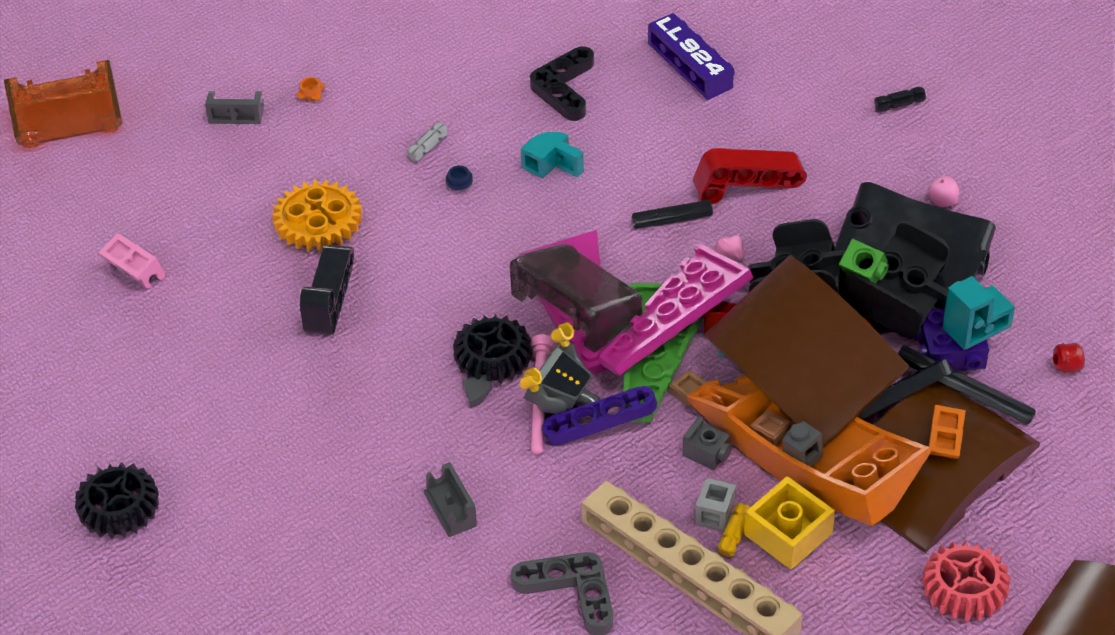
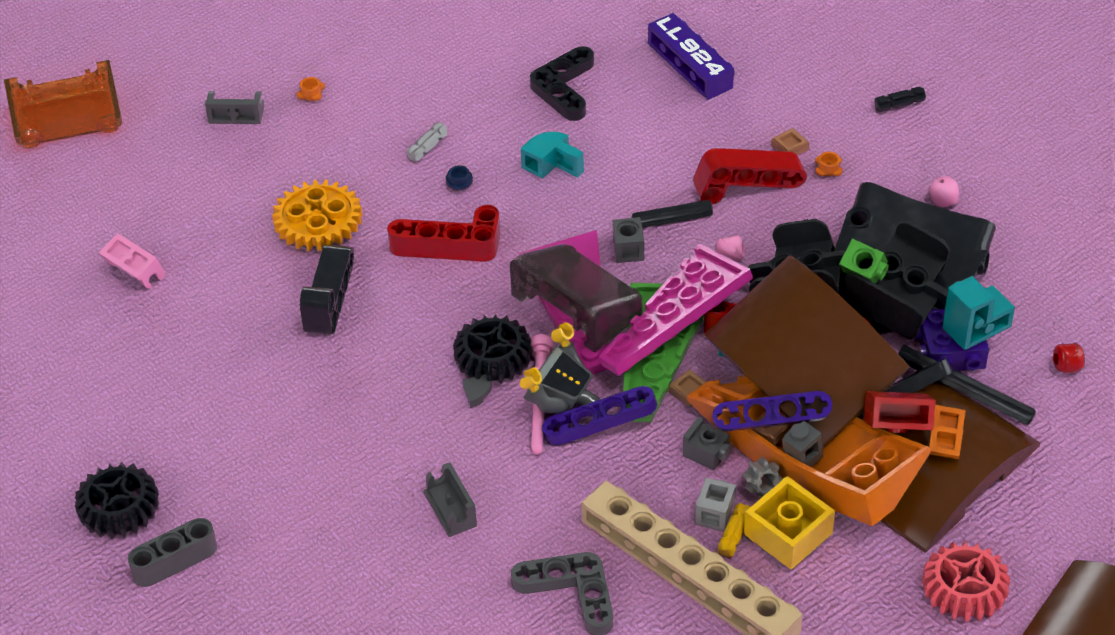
none -> dark grey beam [128,518,217,587]
none -> red beam [387,205,500,262]
none -> dark grey brick [612,217,644,263]
none -> dark purple beam [712,391,832,431]
none -> light grey gear [742,457,783,498]
none -> nougat tile [771,128,809,155]
none -> orange plate [815,151,843,176]
none -> red brick [863,391,936,433]

